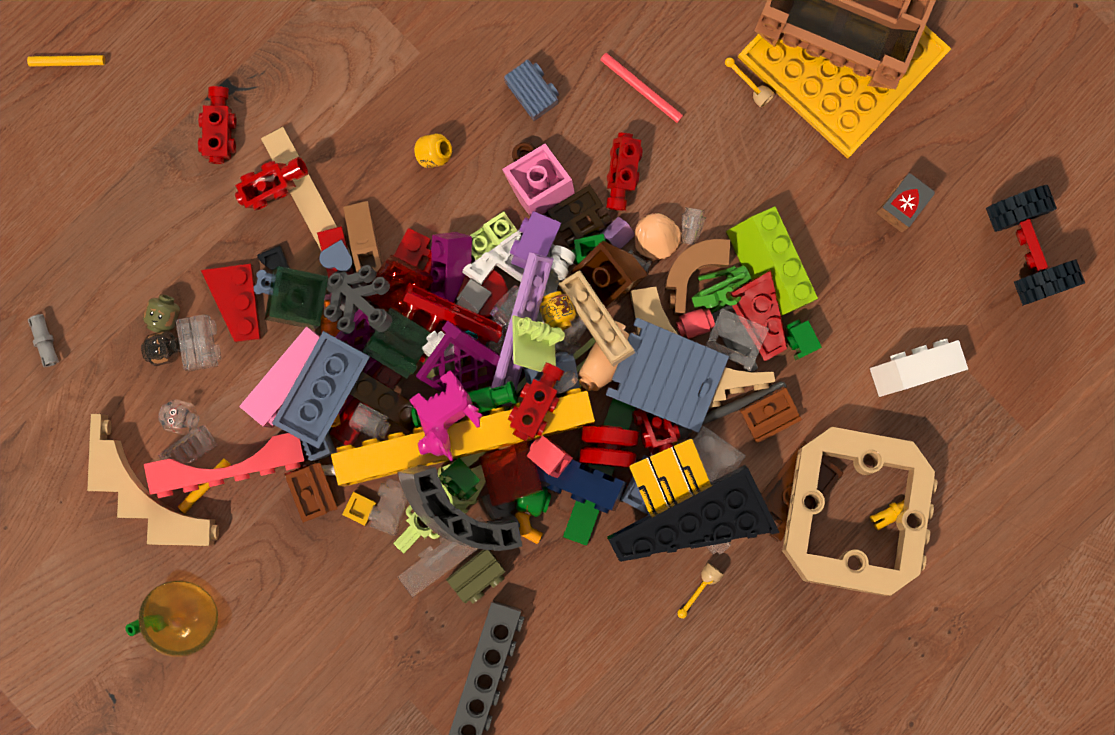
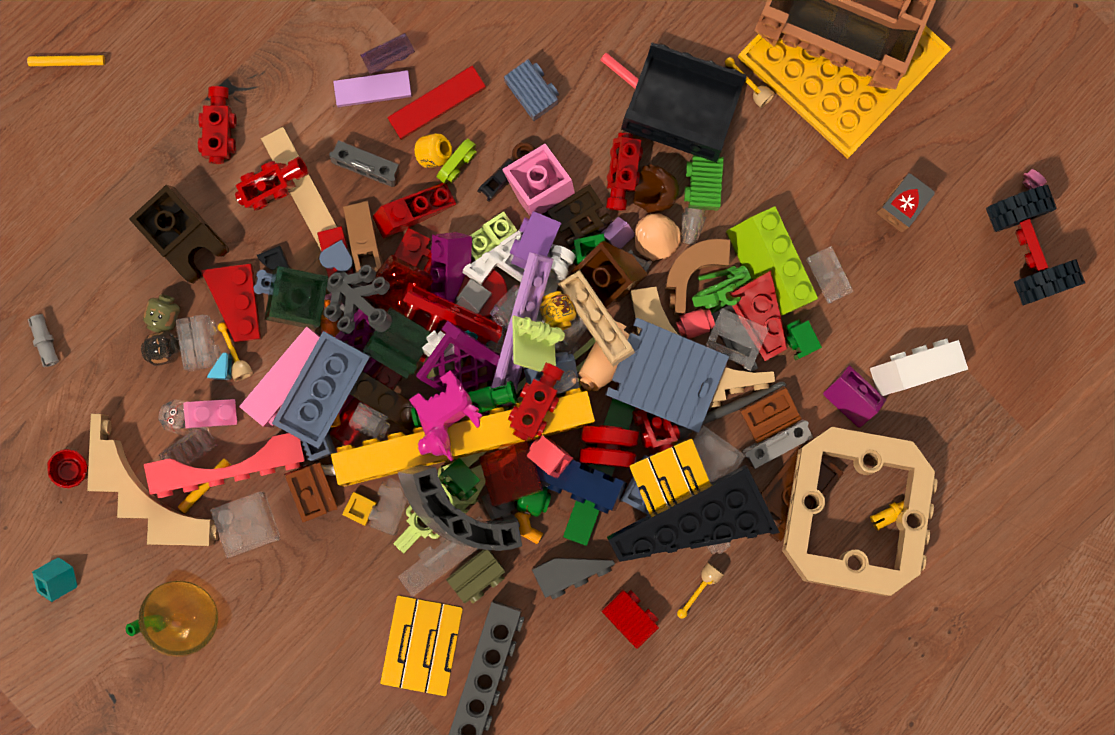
none -> teal panel [32,558,77,602]
none -> red hair [47,449,88,489]
none -> dark brown brick [129,185,229,284]
none -> bright pink plate [183,399,237,429]
none -> medium azure slope [207,353,233,380]
none -> clear brick [210,492,281,558]
none -> hinge [217,322,253,382]
none -> dark grey piece [329,140,400,187]
none -> lavender tile [333,70,412,107]
none -> plate [360,33,415,74]
none -> red slope [372,183,456,239]
none -> yellow sticker [380,596,463,696]
none -> red tile [387,65,486,140]
none -> lime plate [437,139,477,184]
none -> black bar [477,158,513,202]
none -> dark grey slope [532,557,615,600]
none -> red brick [601,589,659,649]
none -> black panel [621,42,747,163]
none -> reddish brown hair [633,164,679,213]
none -> bright green brick [684,155,724,211]
none -> light grey piece [742,419,813,469]
none -> clear hinge [806,246,854,304]
none -> magenta panel [823,365,886,428]
none -> bright pink plate [1023,169,1047,190]

